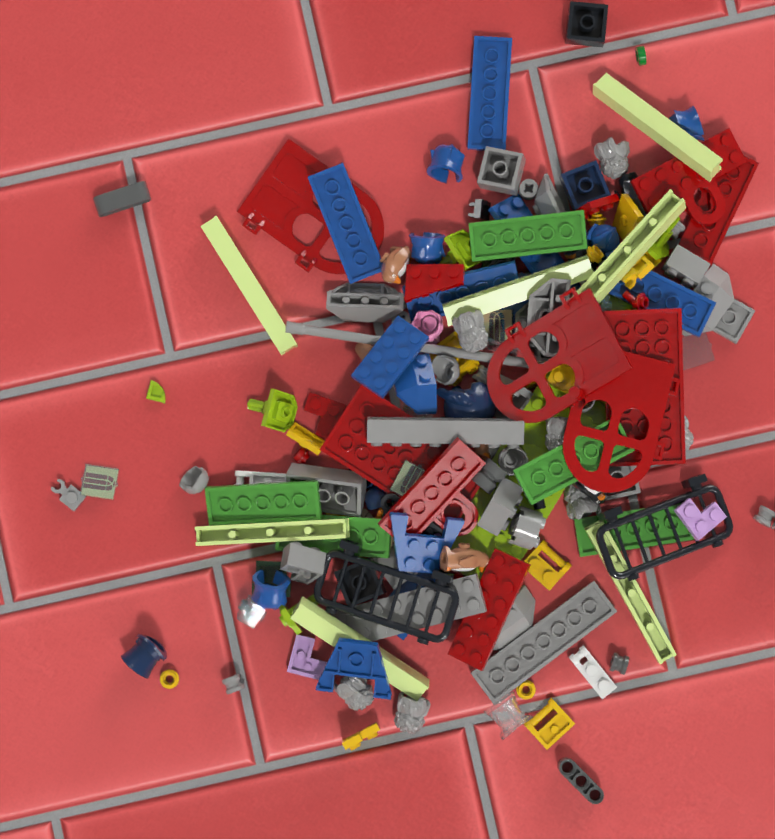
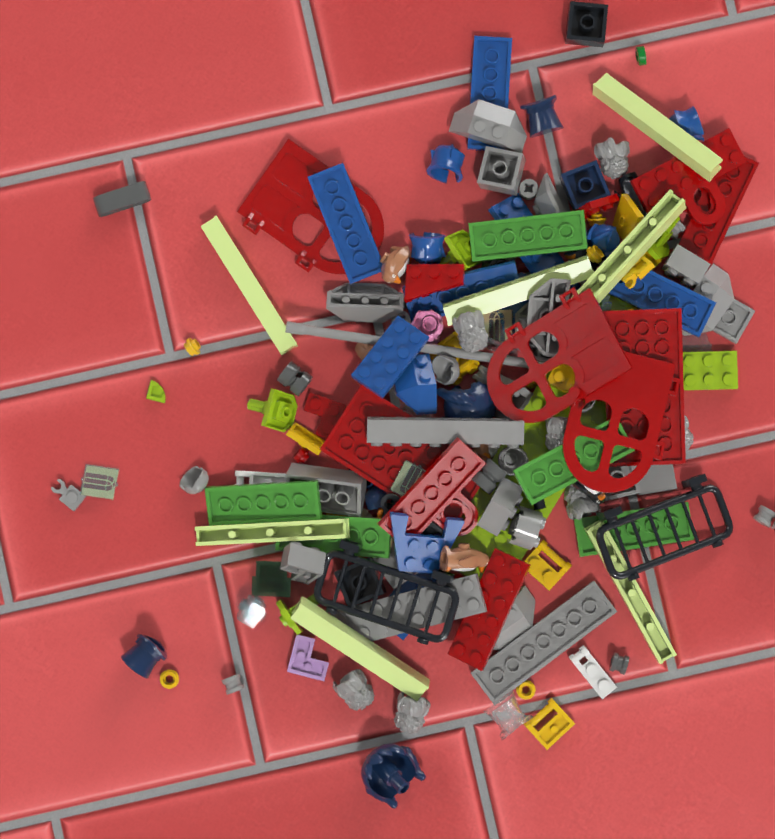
blue helmet [251,570,291,610] -> none
blue wing [316,638,392,700] -> none
yellow plate [342,722,380,751] -> none
black tile [468,199,491,221] -> none
dark grey beam [558,757,604,804] -> none
red plate [622,290,649,310] -> none
lavender plate [674,498,727,541] -> none
none -> yellow plate [184,338,201,356]
none -> dark grey wheel [277,361,313,397]
none -> dark blue piece [361,743,426,808]
none -> light grey wedge [449,99,527,153]
none -> dark blue hat [520,95,564,138]
none -> light grey tile [635,464,677,495]
none -> lime plate [683,351,738,390]

